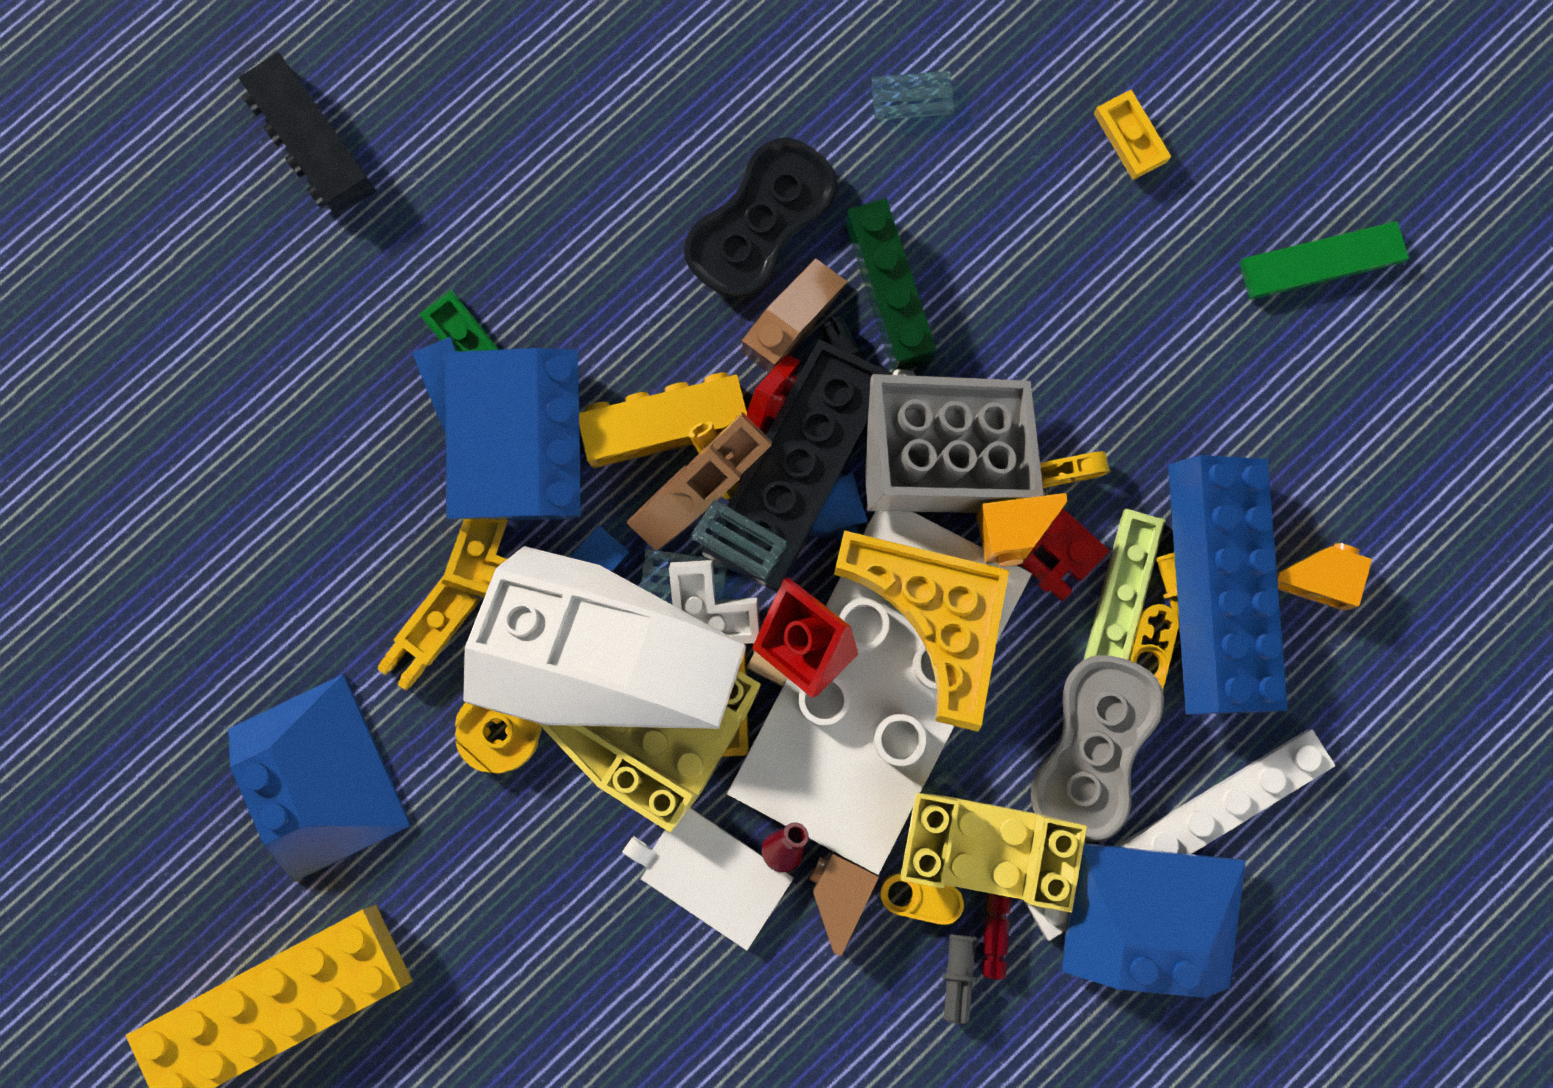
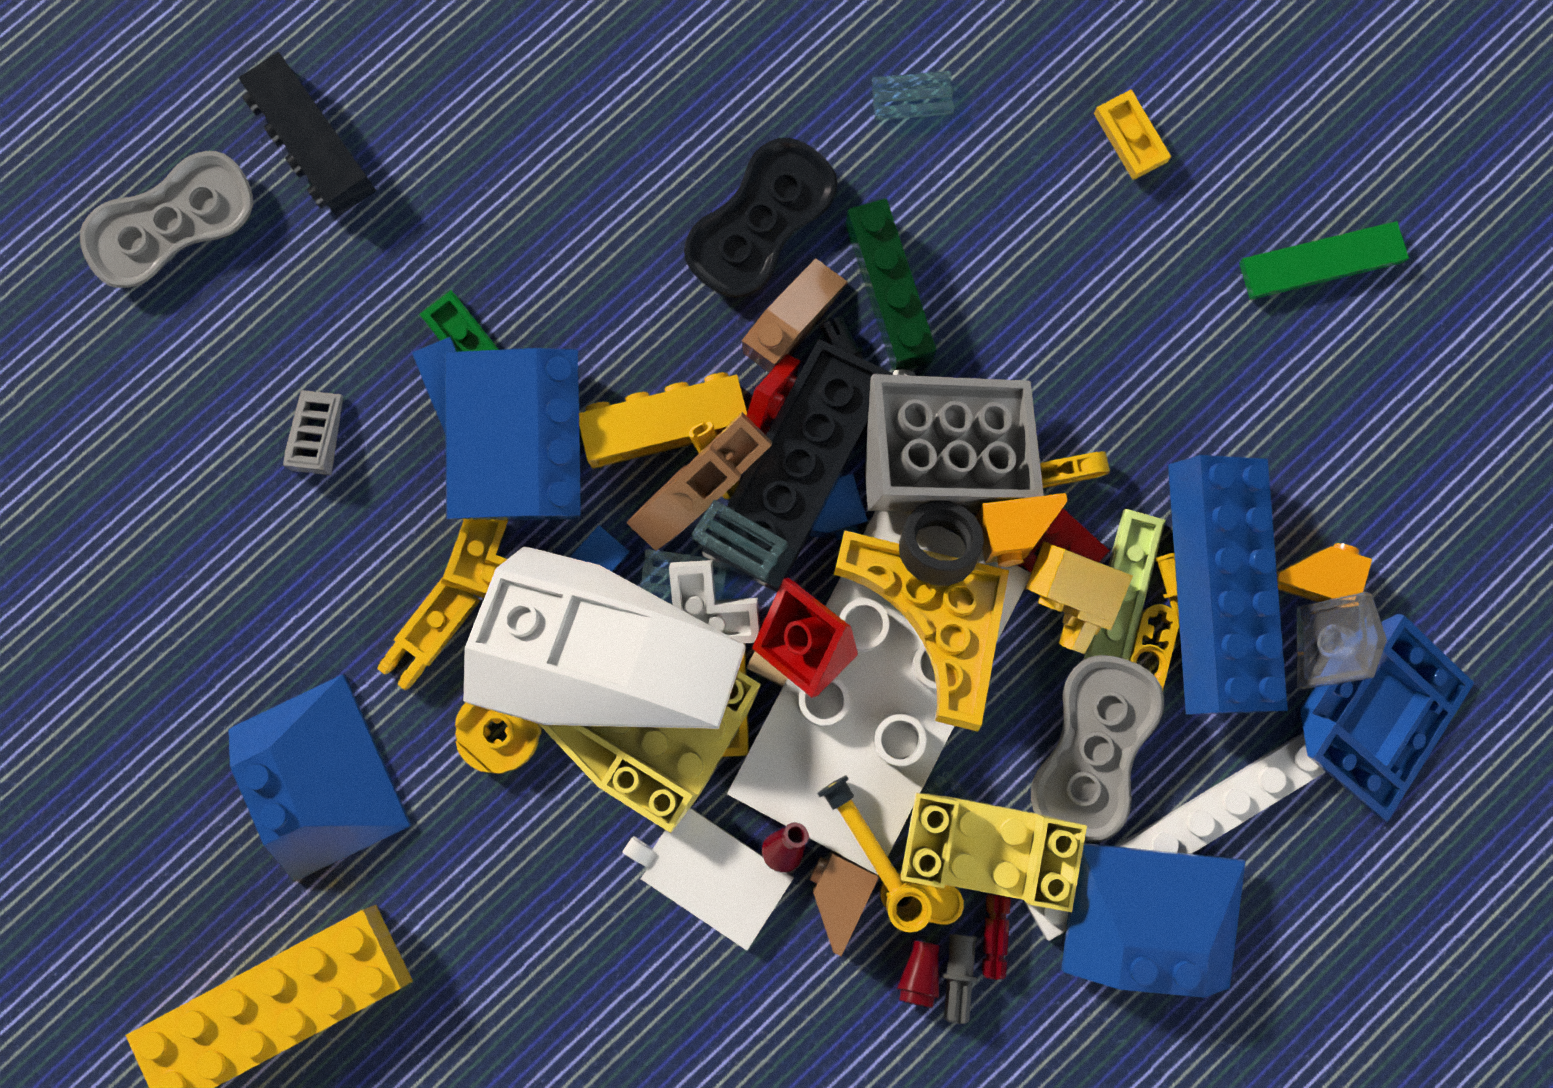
none -> light grey plate [80,151,253,288]
none -> light grey slope [283,390,343,475]
none -> yellow piece [817,775,932,932]
none -> dark red cone [897,941,940,1008]
none -> black tyre [899,501,984,586]
none -> yellow hinge [1025,542,1133,654]
none -> clear slope [1297,592,1387,689]
none -> blue slope [1300,614,1474,822]

